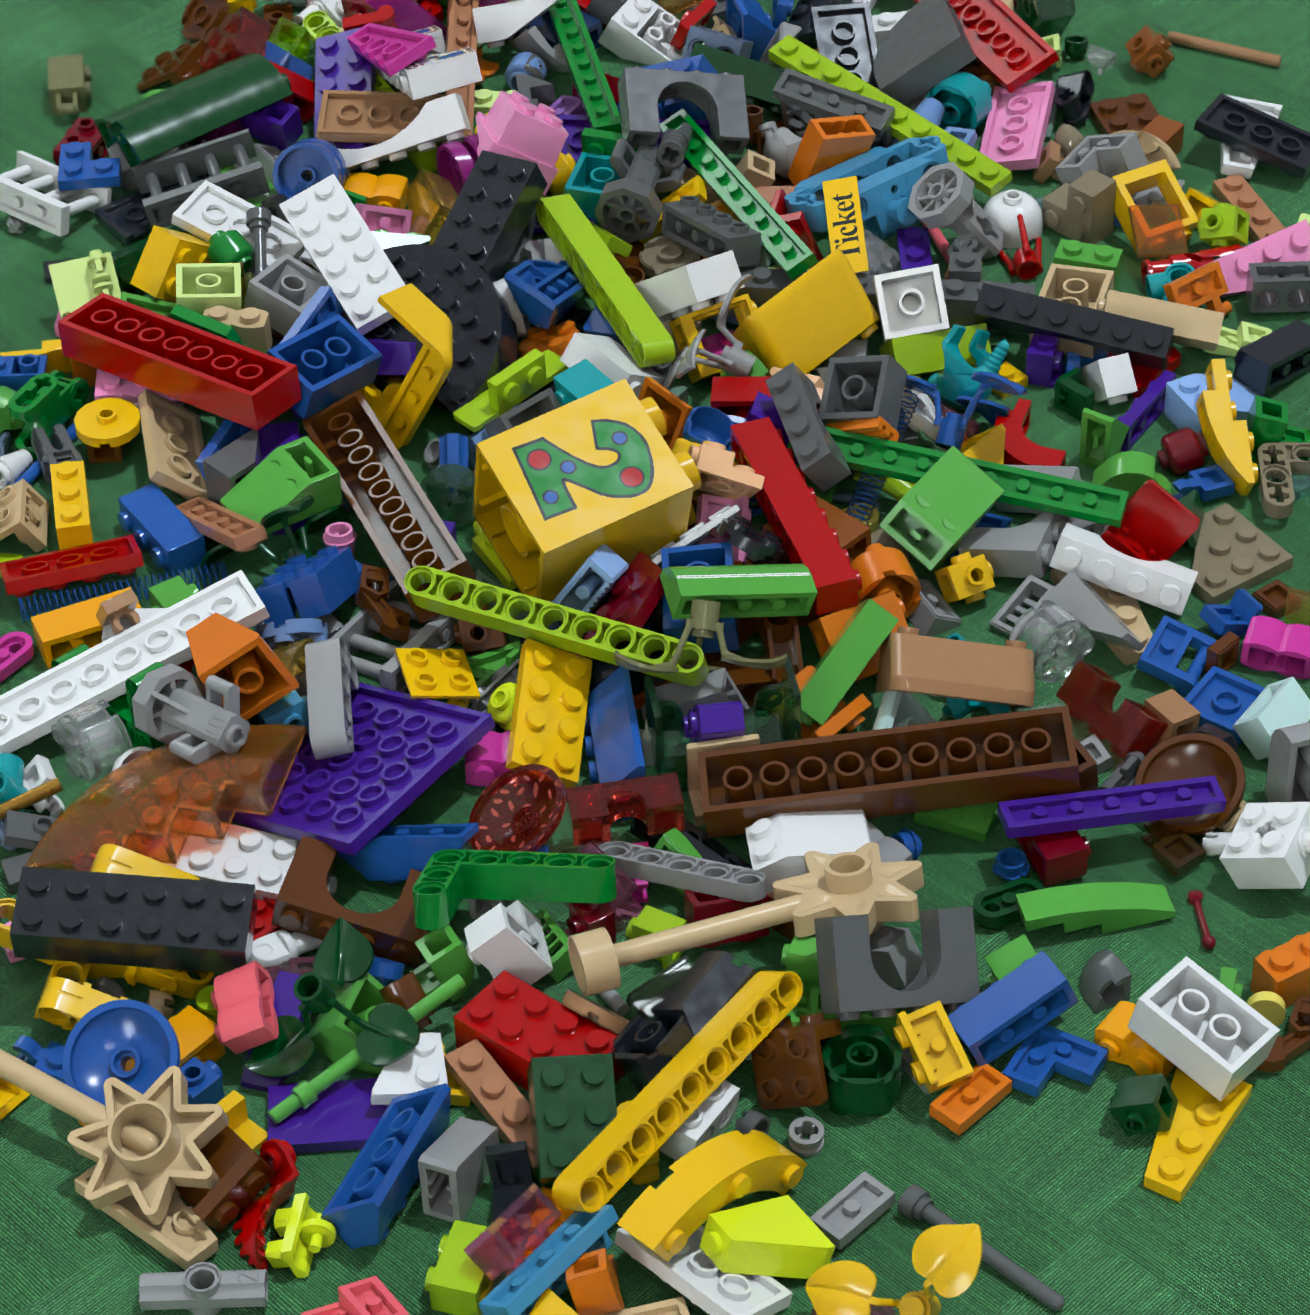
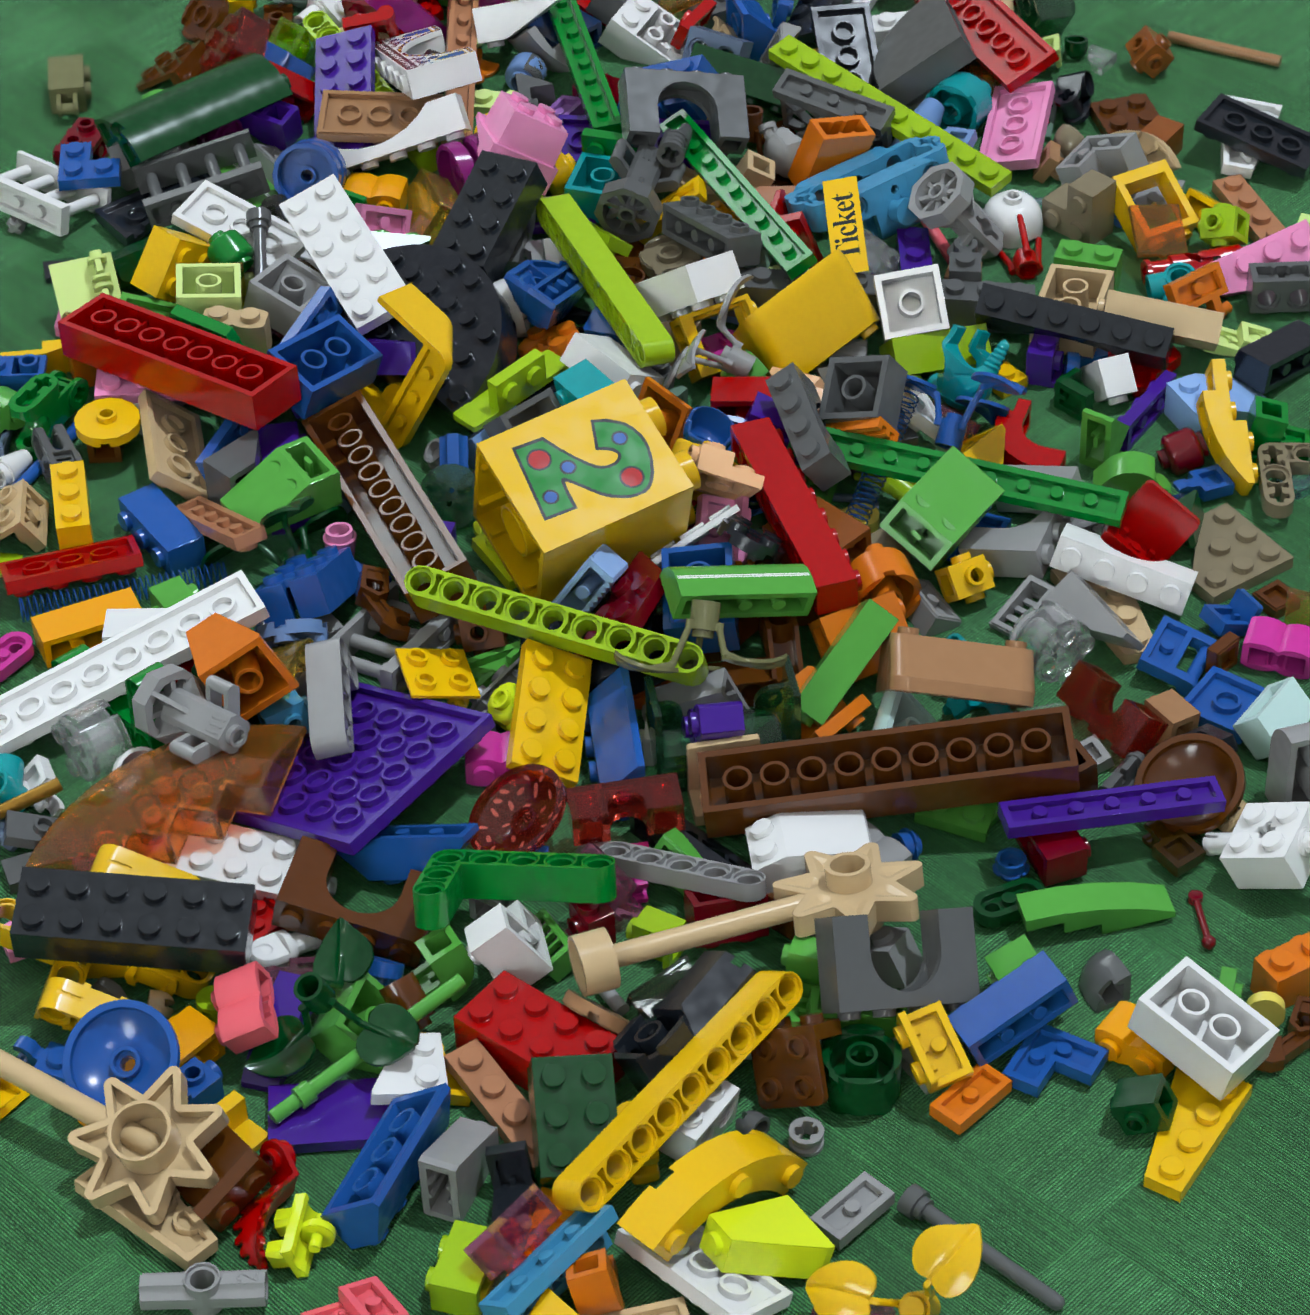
medium nougat tile [96,588,140,635] -> none
dark pink wing [346,23,437,77] -> none

